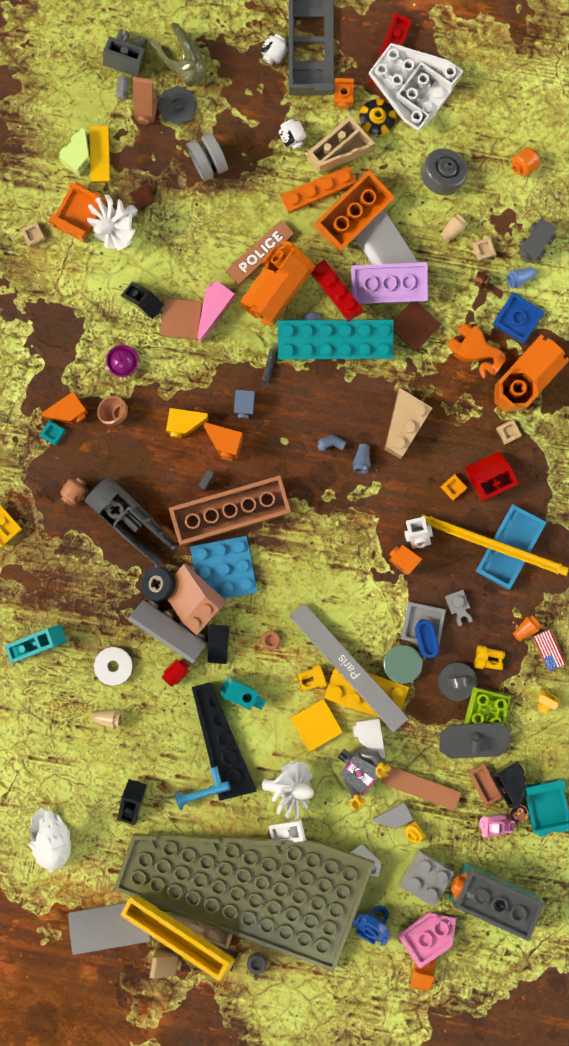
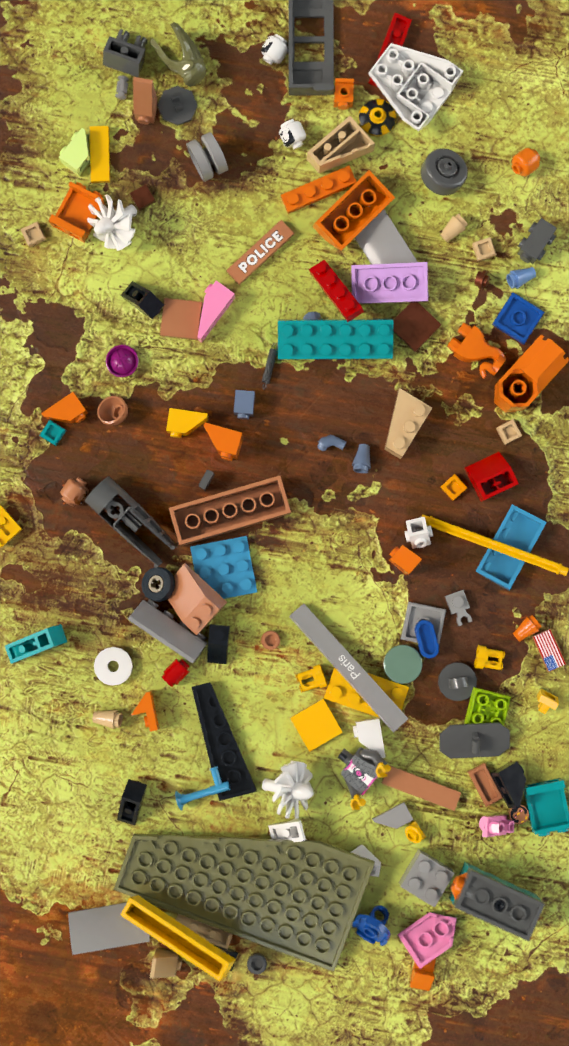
white head [29,808,71,873] -> none
teal torso [219,676,266,710] -> none
orange brick [240,241,316,327] -> none
none -> orange slope [131,691,159,732]

